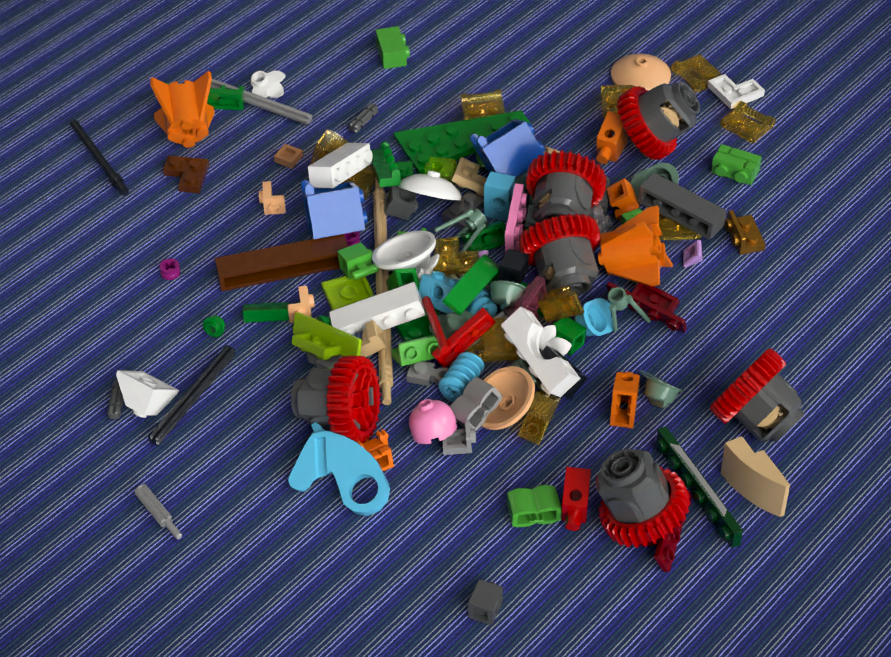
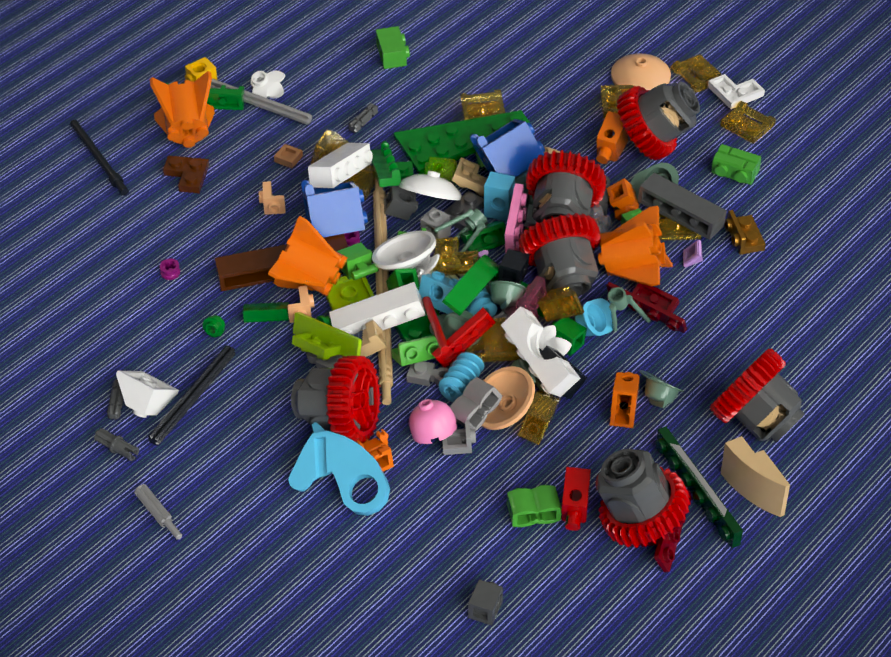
none -> dark grey axle [94,428,139,461]
none -> yellow brick [185,57,217,82]
none -> orange brick [268,216,348,296]
none -> light grey brick [420,207,451,247]

